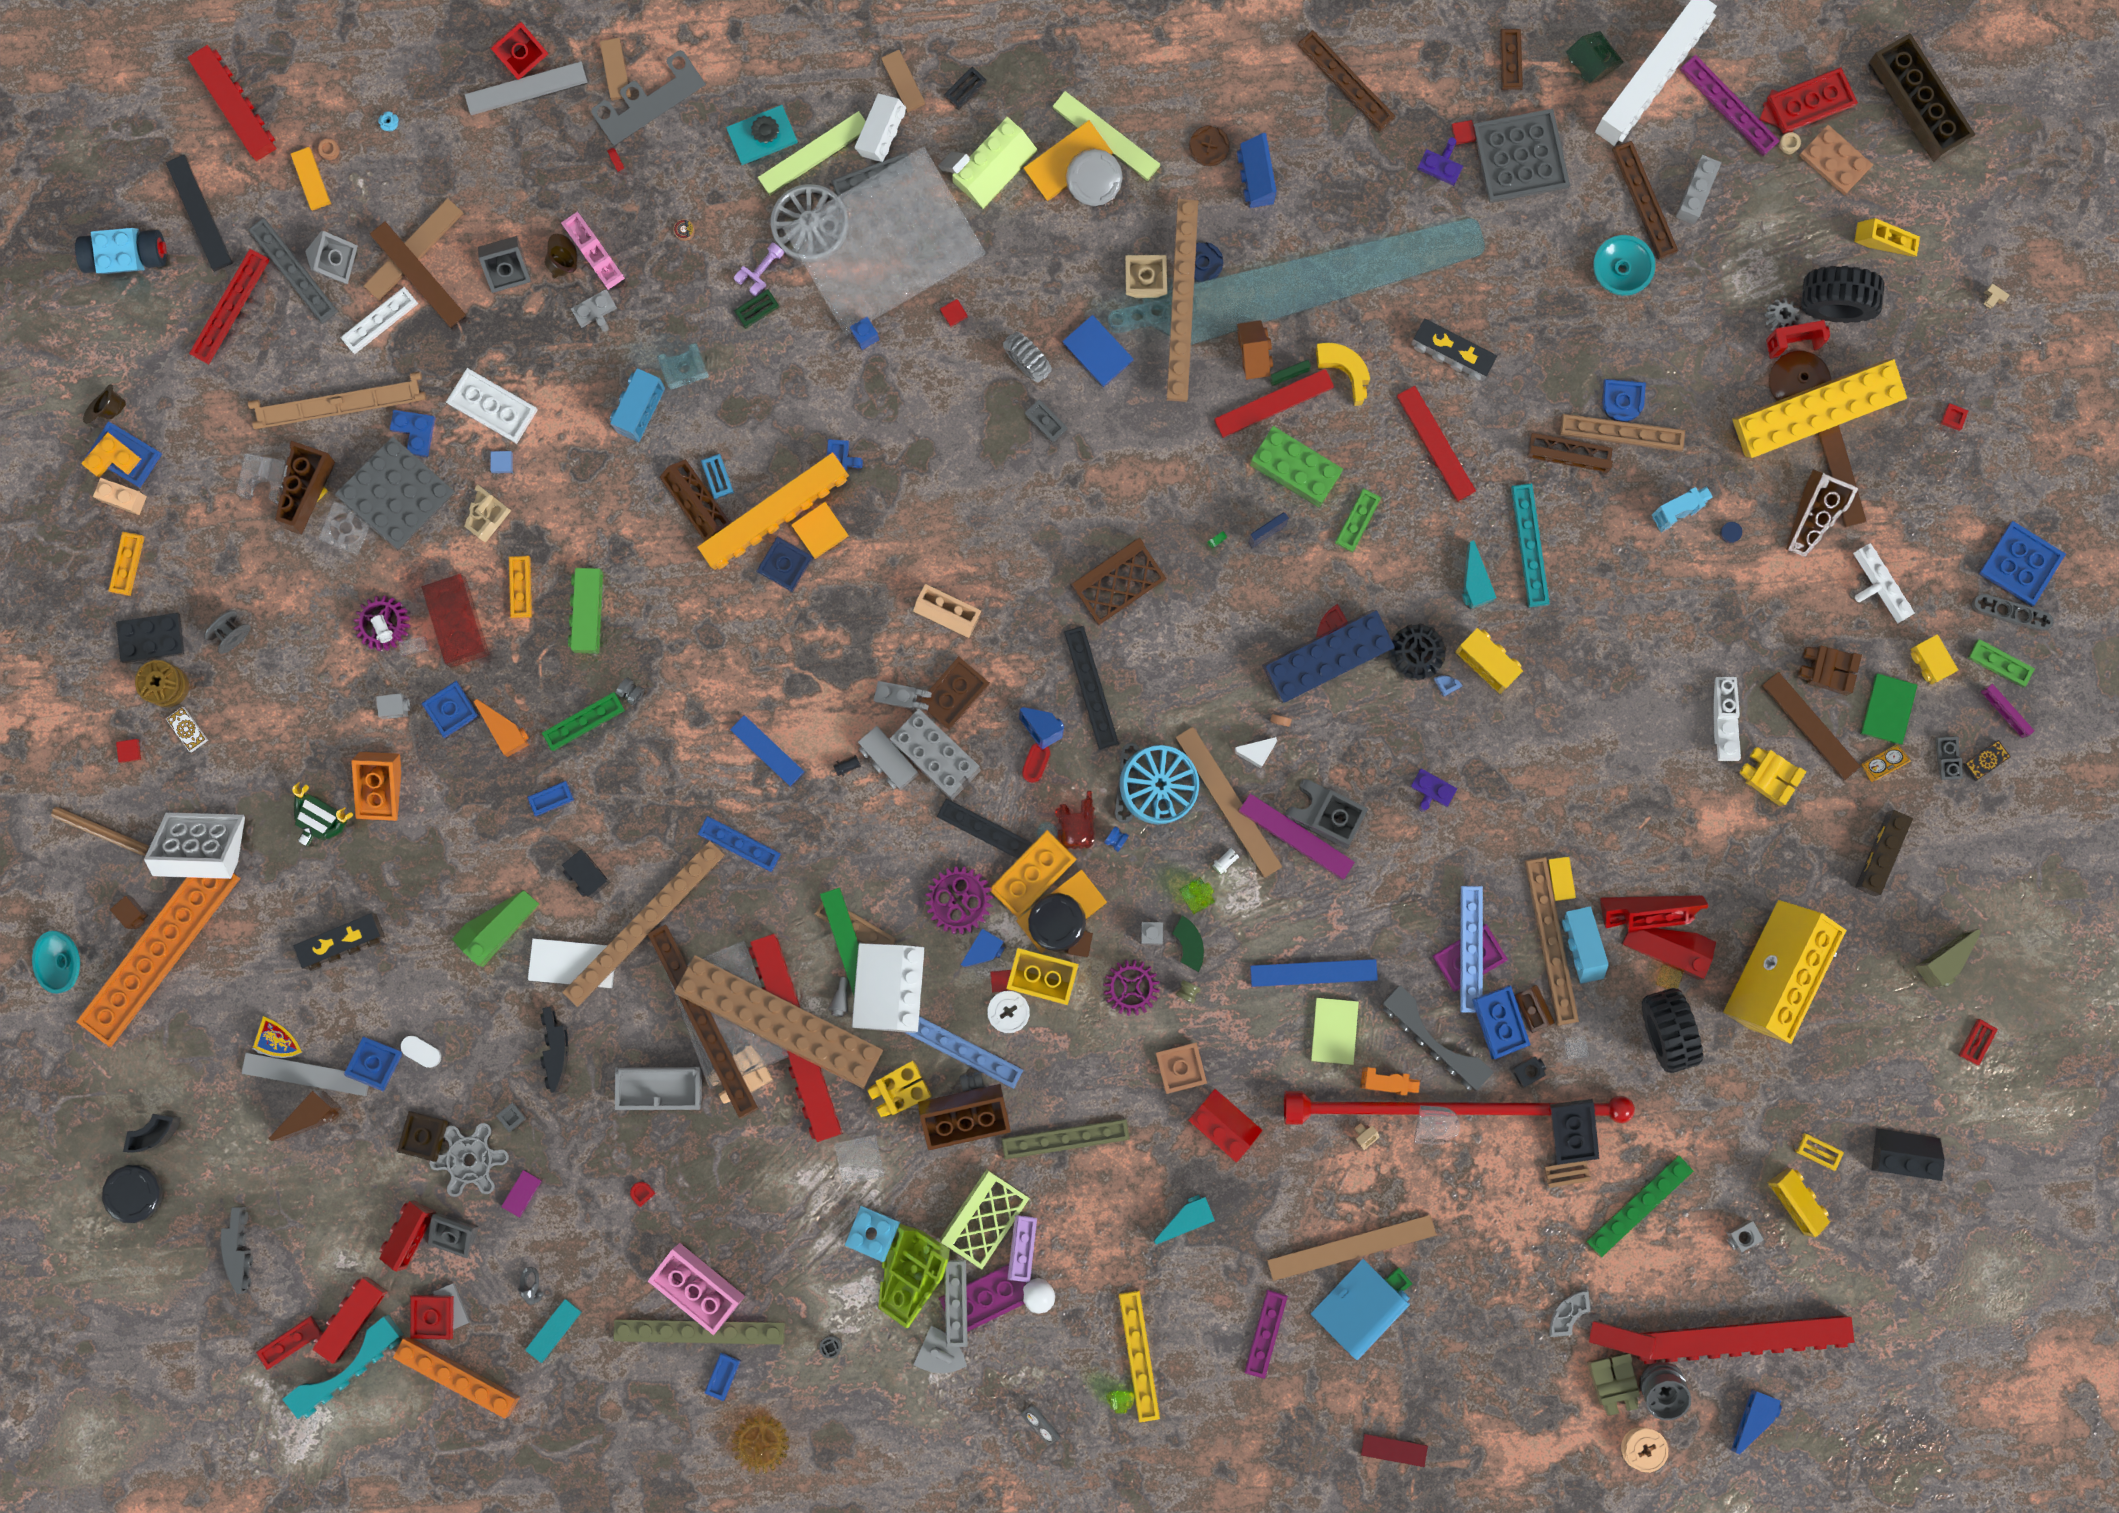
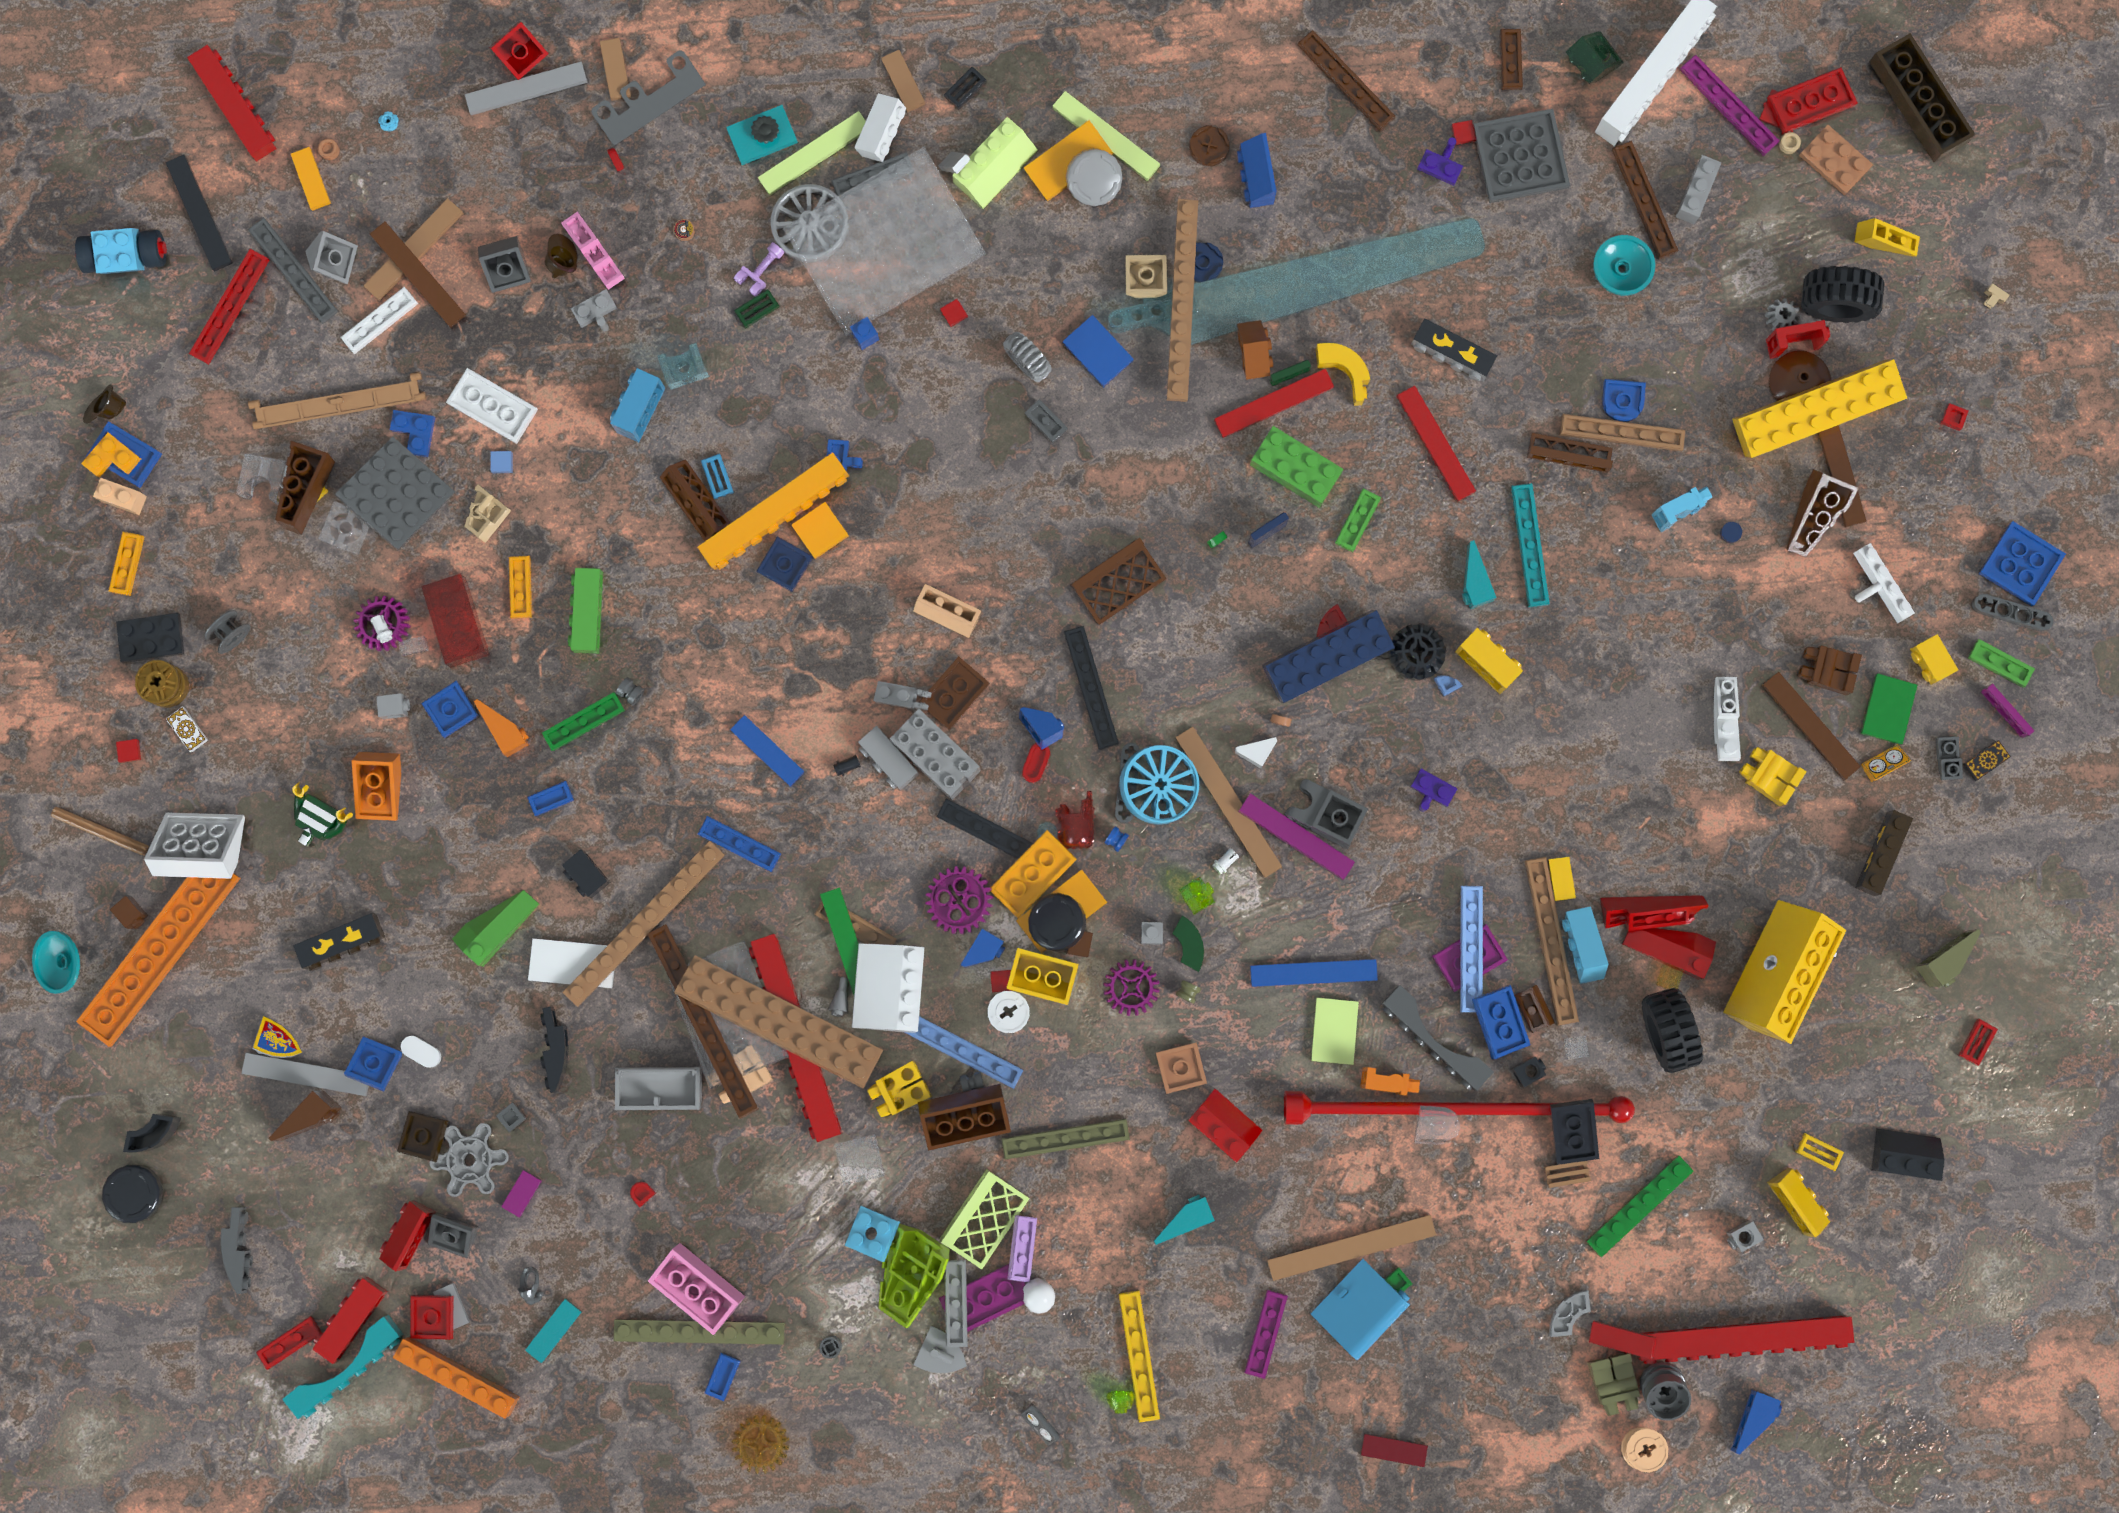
tan tile [1354,1123,1380,1150] -> none

